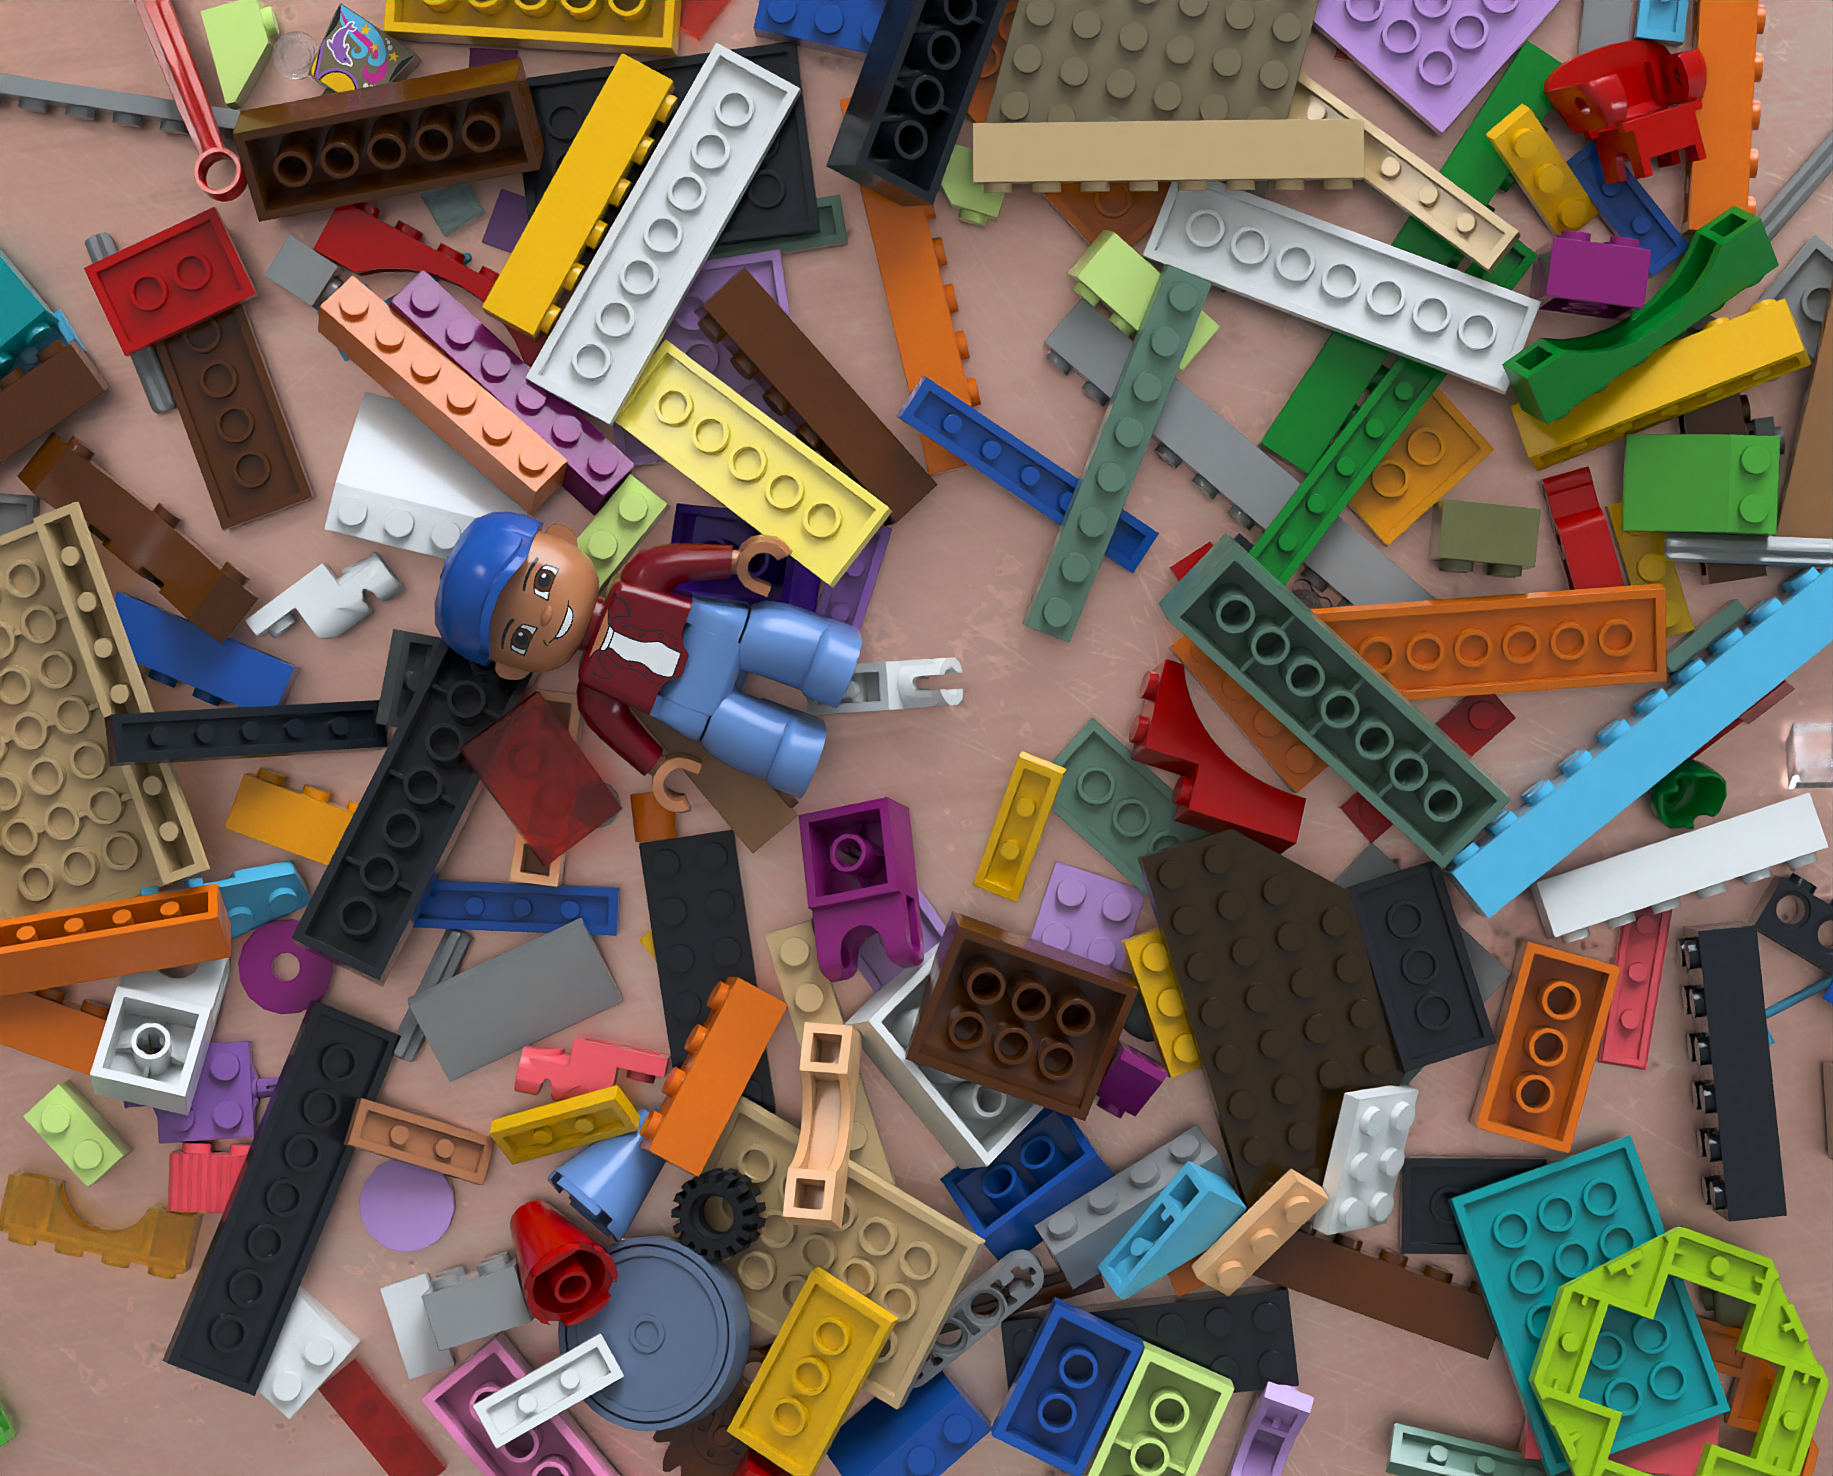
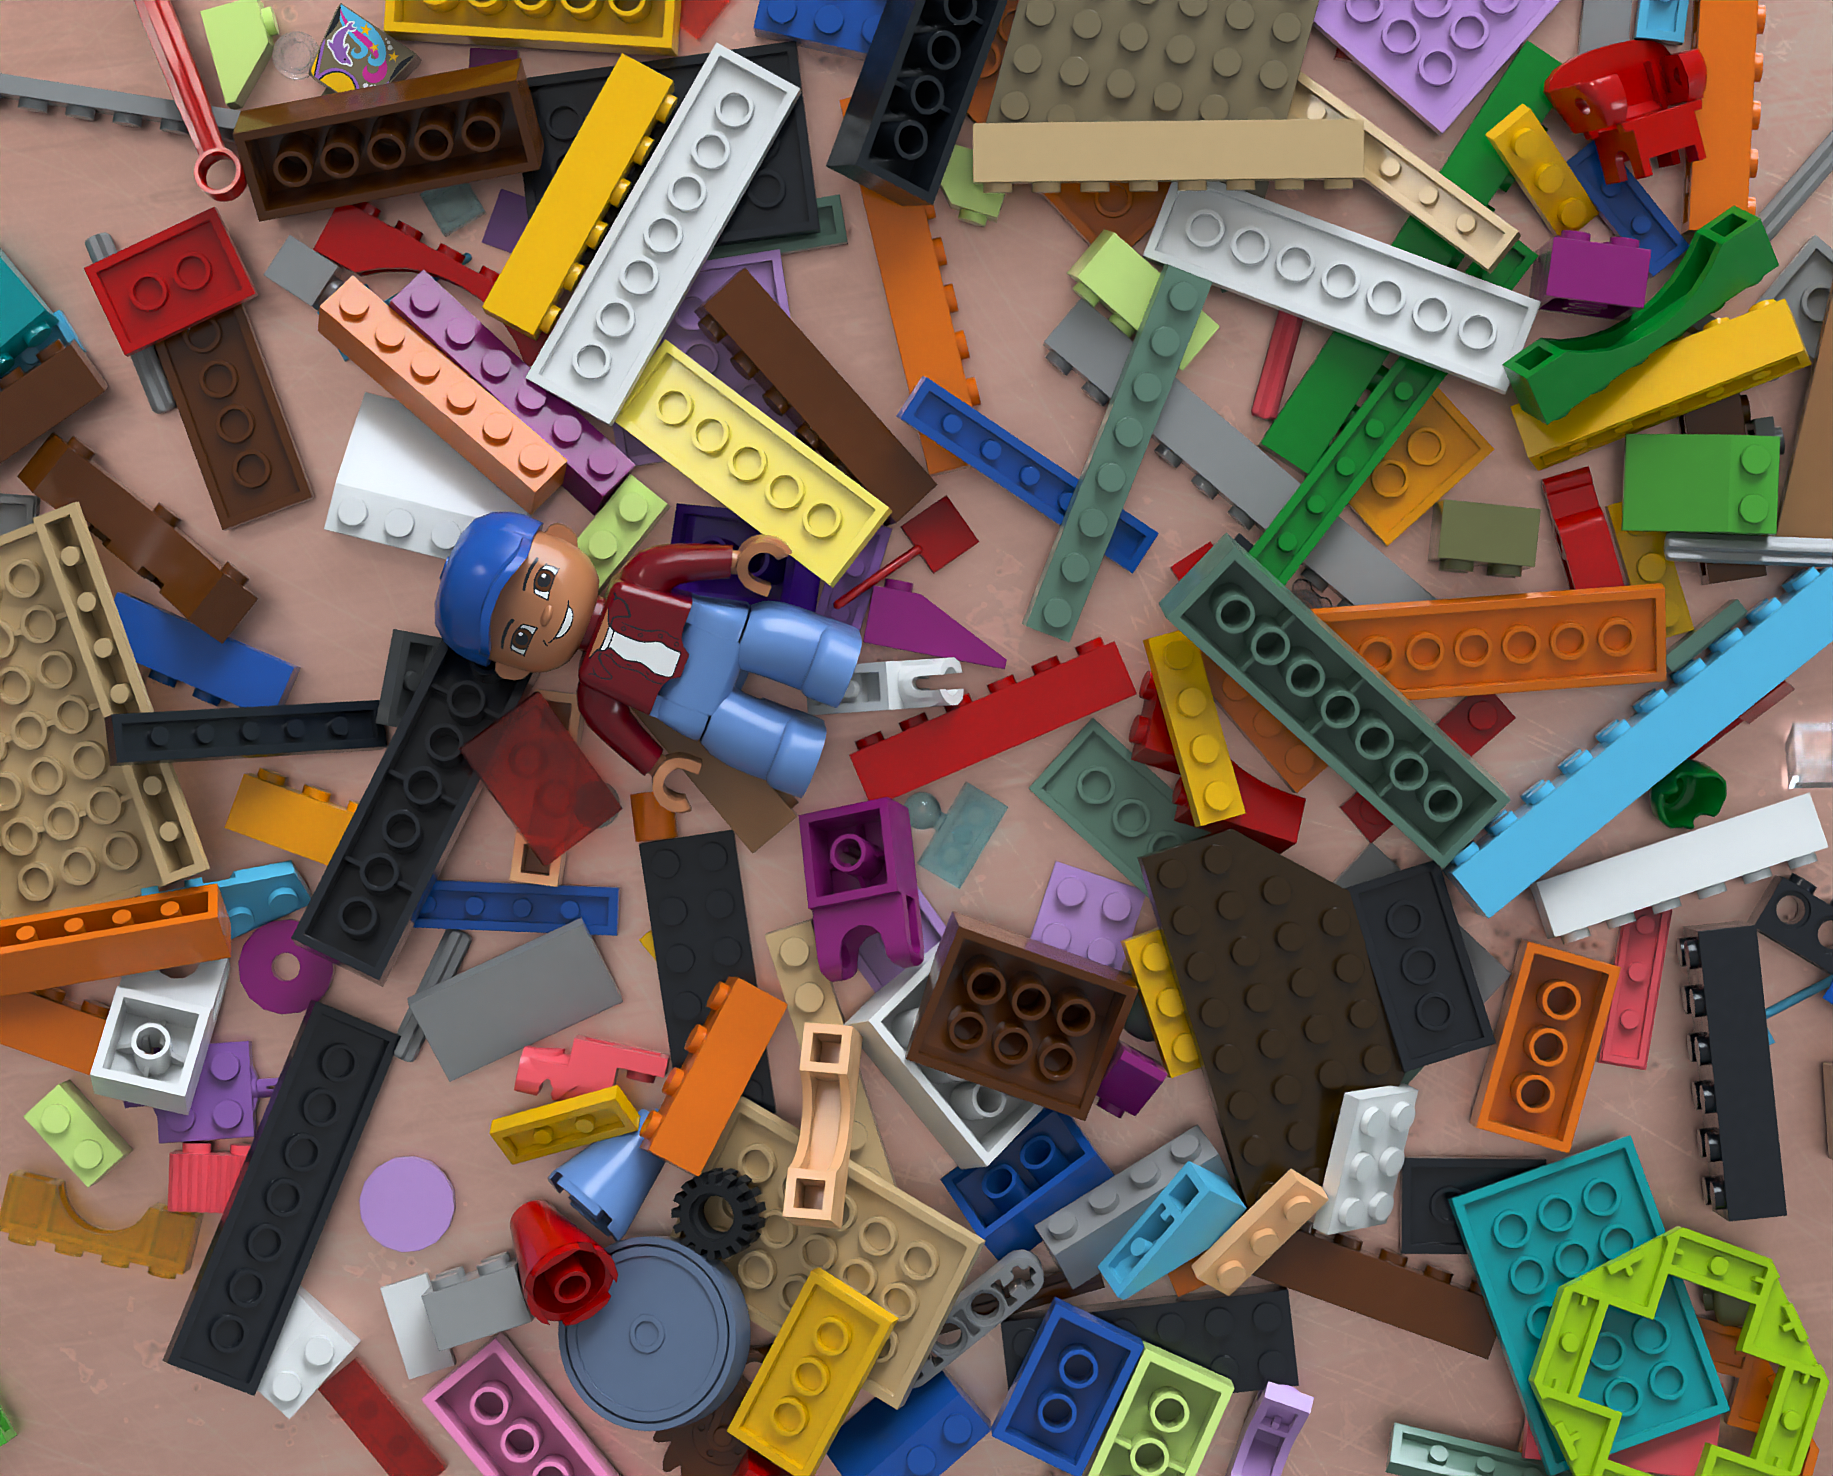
white plate [245,552,404,639] -> none
nougat plate [344,1098,495,1185] -> none
white plate [472,1333,624,1449] -> none
yellow plate [973,751,1067,902] -> none
none -> red piece [833,495,979,609]
none -> red brick [849,637,1137,801]
none -> magenta slope [863,578,1007,670]
none -> clear light blue plate [904,782,1008,889]
none -> yellow plate [1143,630,1246,827]
none -> coral axle [1251,310,1303,421]

